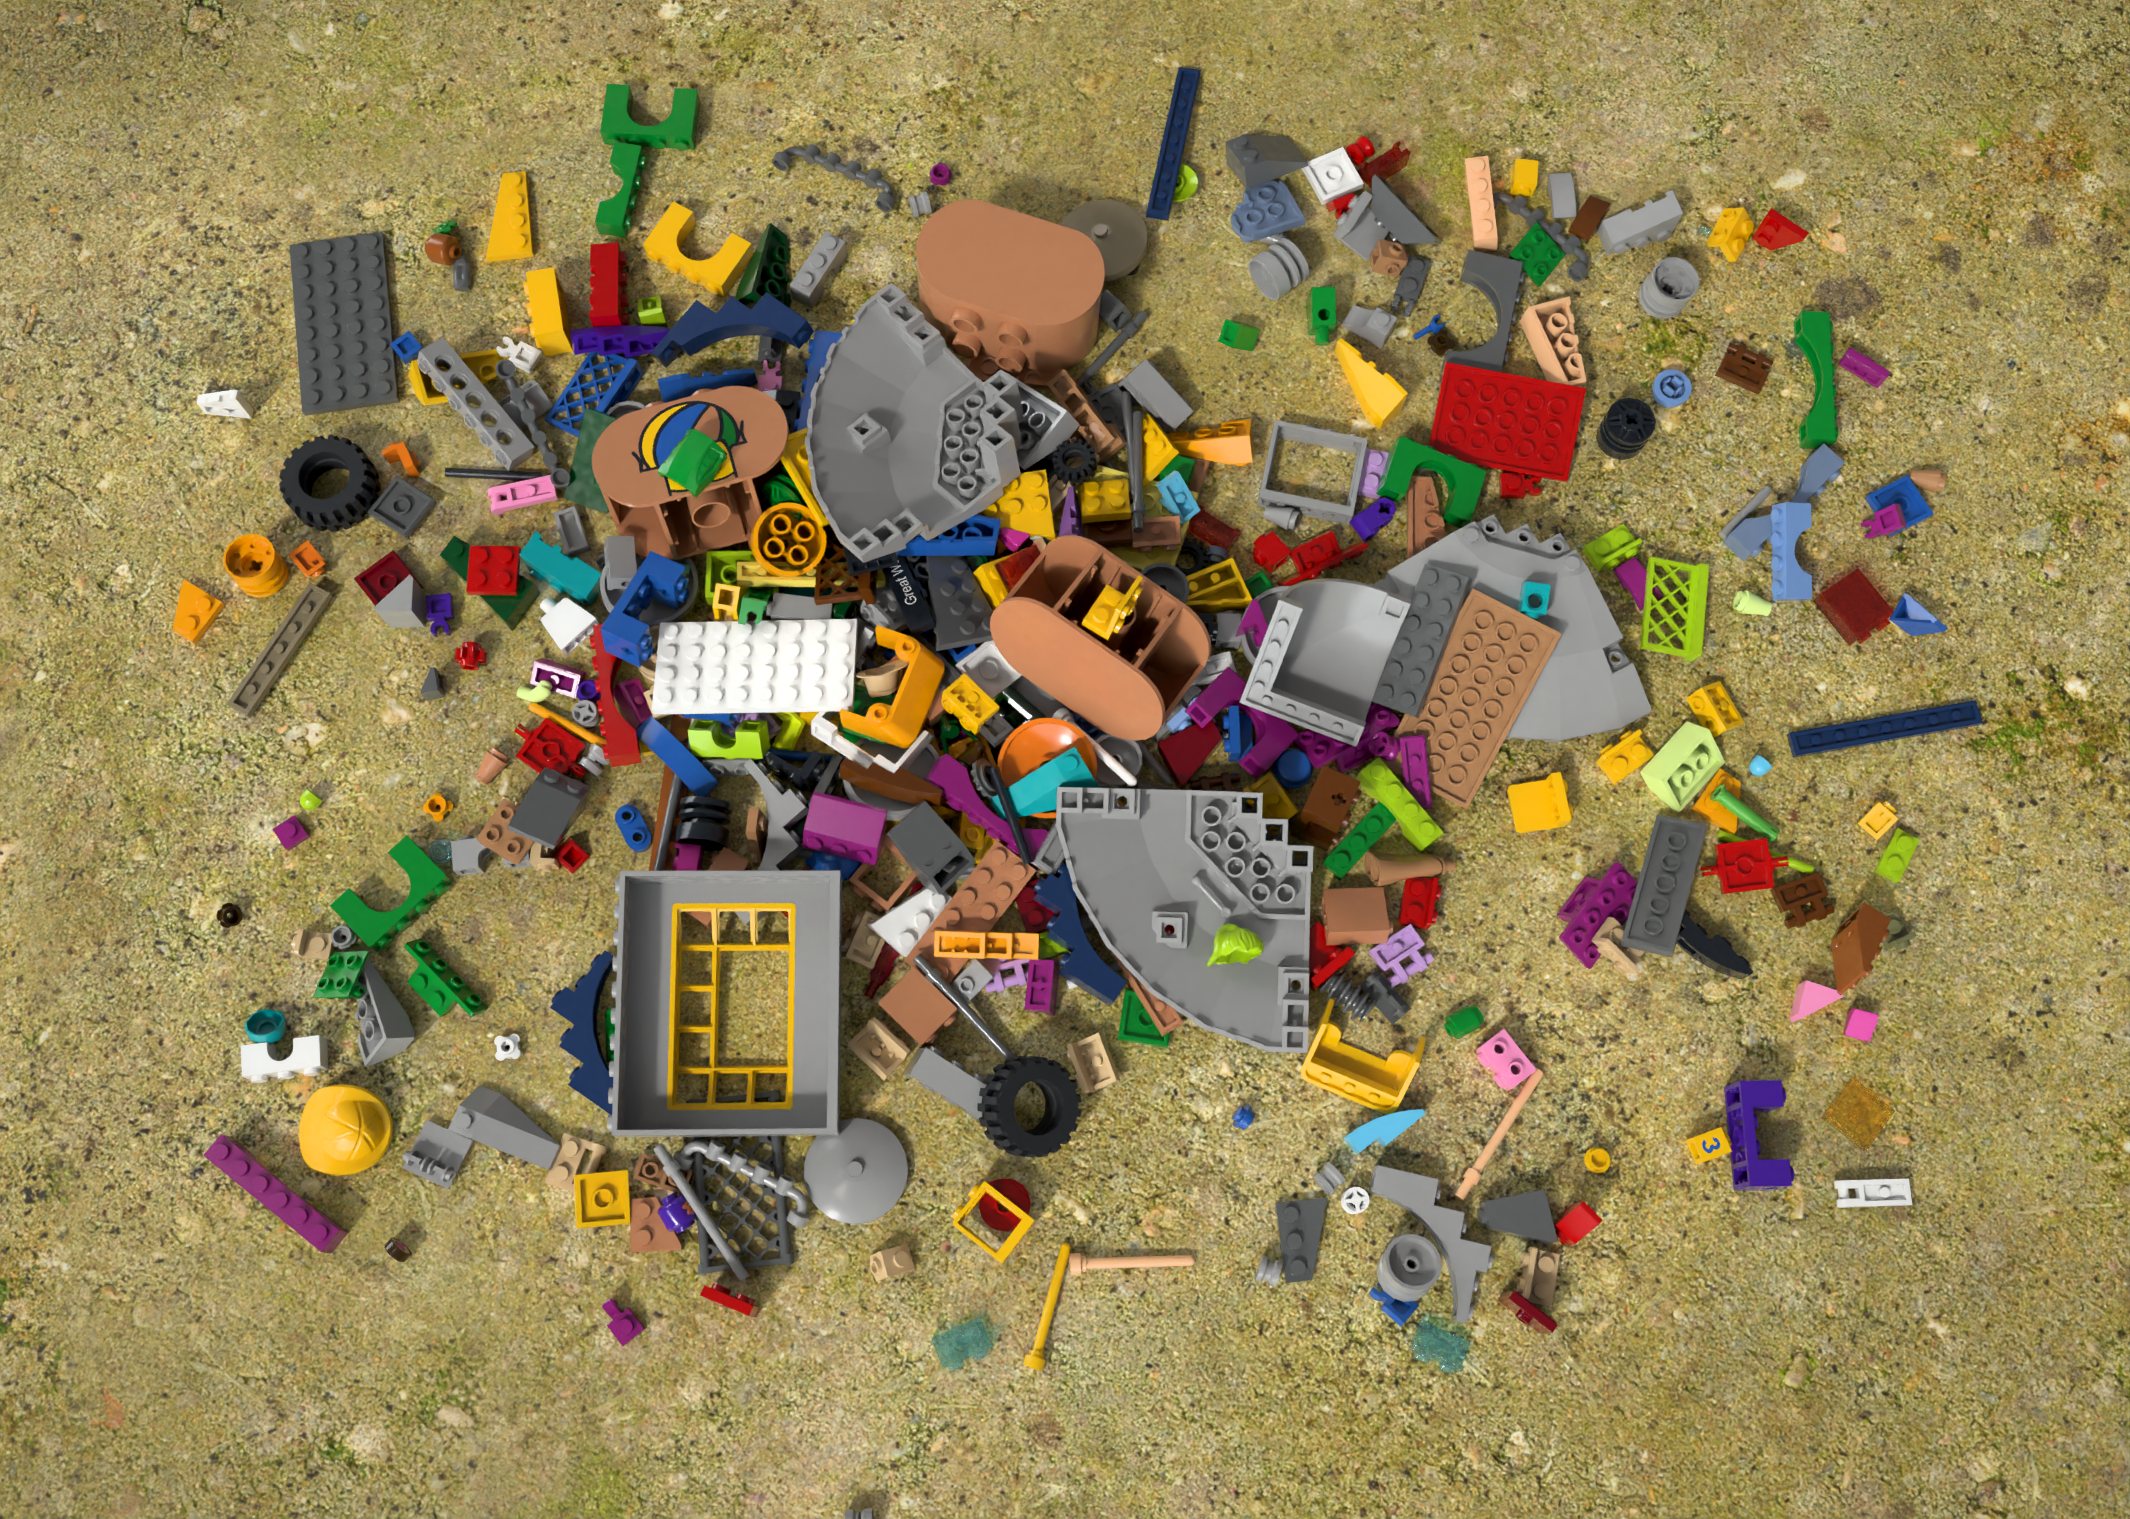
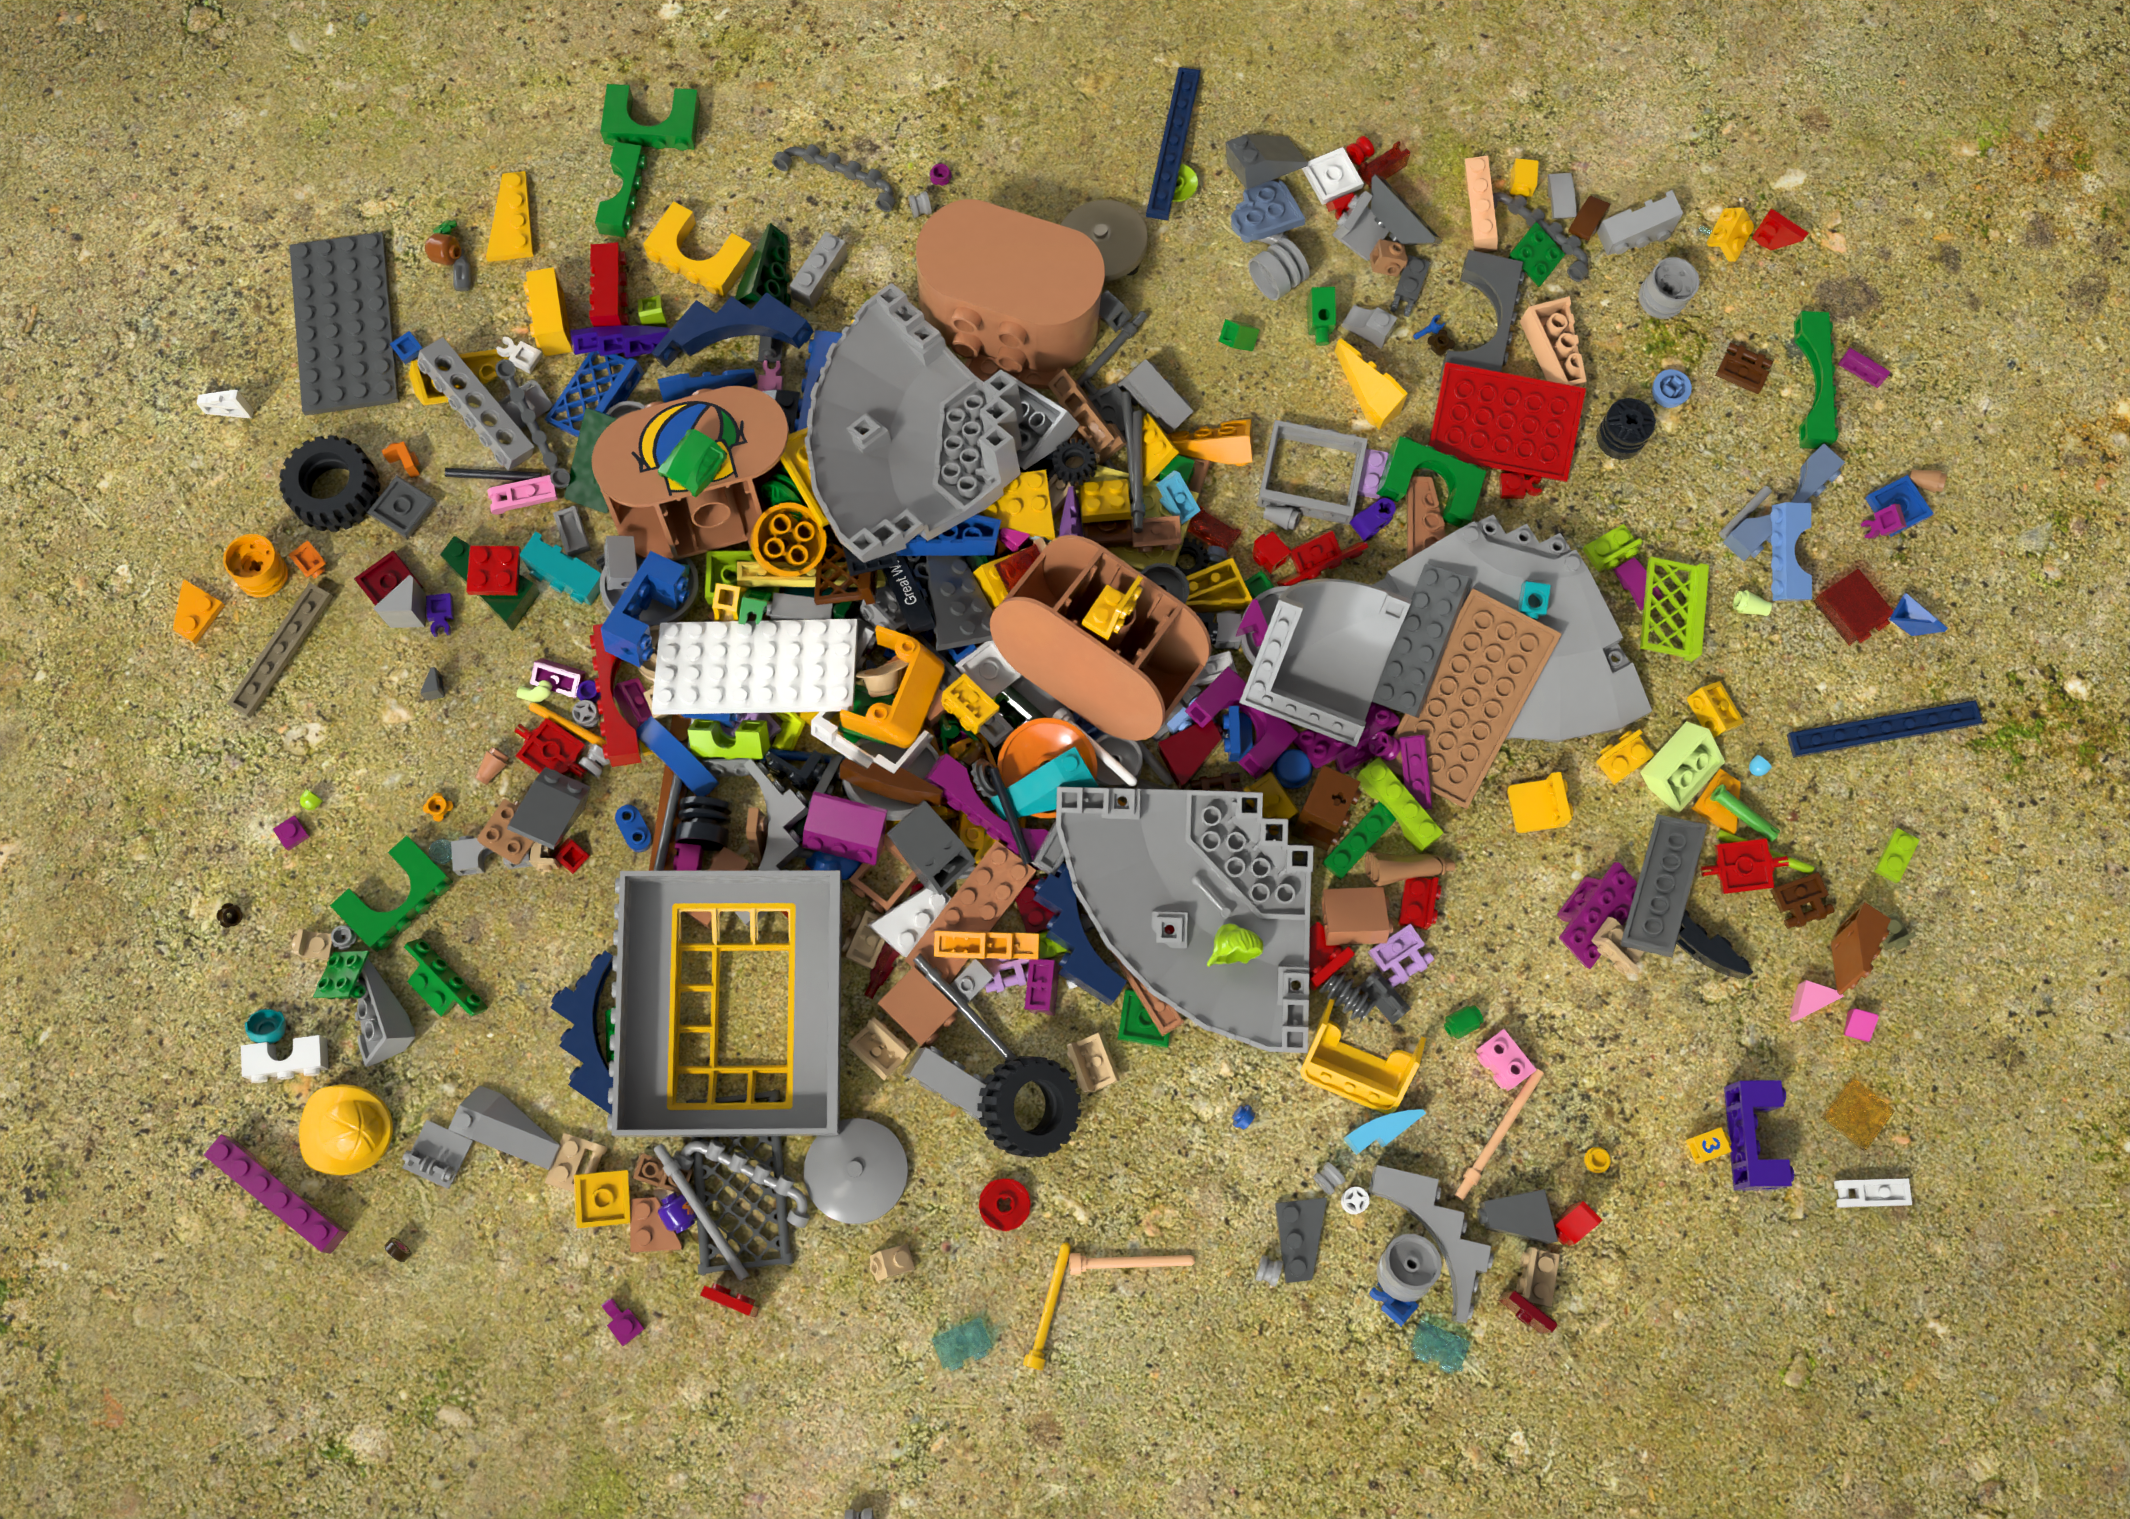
red gear [454,641,487,671] -> none
white plate [494,1034,521,1061] -> none
white torso [540,597,599,657] -> none
yellow window [952,1181,1035,1265] -> none
yellow bracket [1857,800,1898,840] -> none

